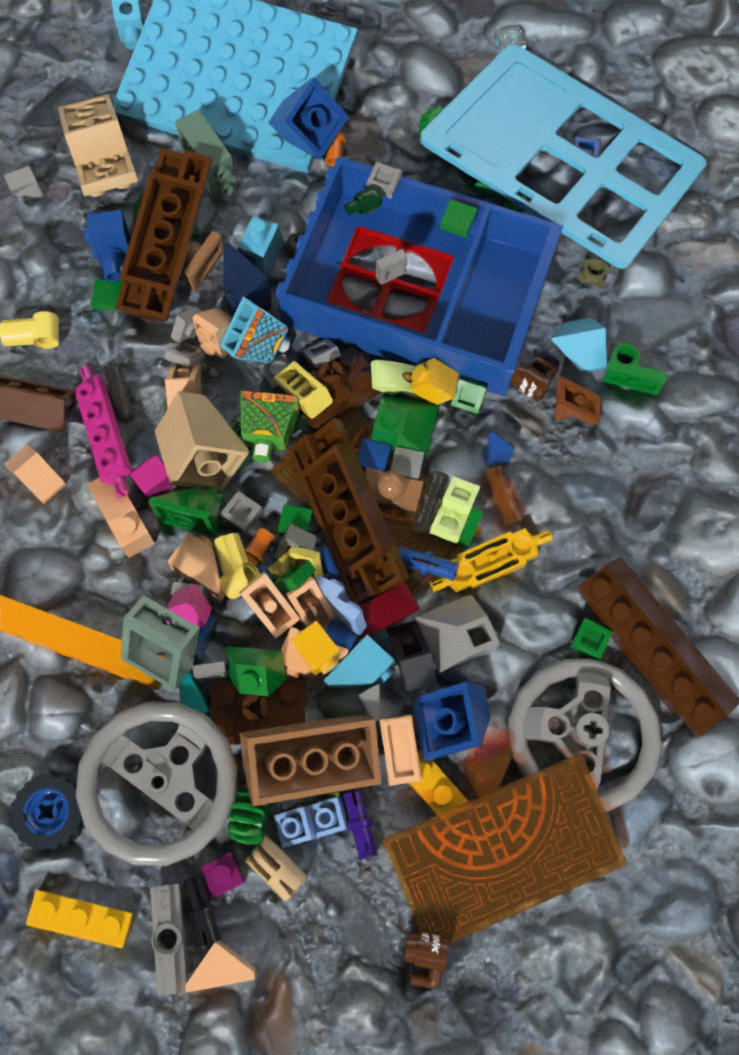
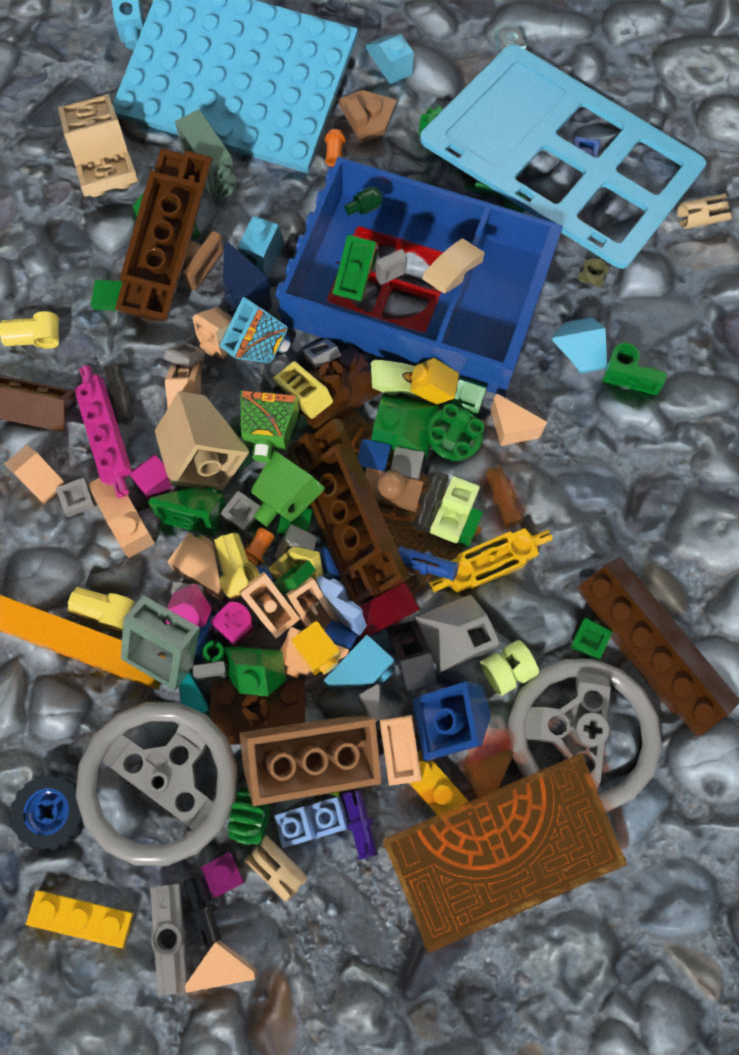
light grey slope [4,166,43,197] -> none
blue brick [84,210,131,282] -> none
light grey plate [171,306,202,344] -> none
blue slope [268,77,349,160] -> none
light grey tile [366,162,403,199] -> none
reddish brown piece [404,932,449,989] -> none
green tile [440,199,477,238] -> none
blue slope [486,432,515,467] -> none
reddish brown piece [510,356,558,403] -> none
dark orange slope [555,377,601,425] -> none
none -> light grey tile [56,477,96,517]
none -> light yellow piece [67,587,135,632]
none -> green pin [203,641,227,664]
none -> dark pink piece [210,602,254,647]
none -> bright green torso [252,450,325,527]
none -> green plate [332,235,378,302]
none -> medium nougat plate [339,90,397,144]
none -> medium azure slope [366,34,414,85]
none -> tan slope [422,238,485,294]
none -> green dish [427,404,484,461]
none -> yellowish green wheel [480,640,539,697]
none -> light nougat slope [490,394,547,446]
none -> tan arm [677,193,732,229]

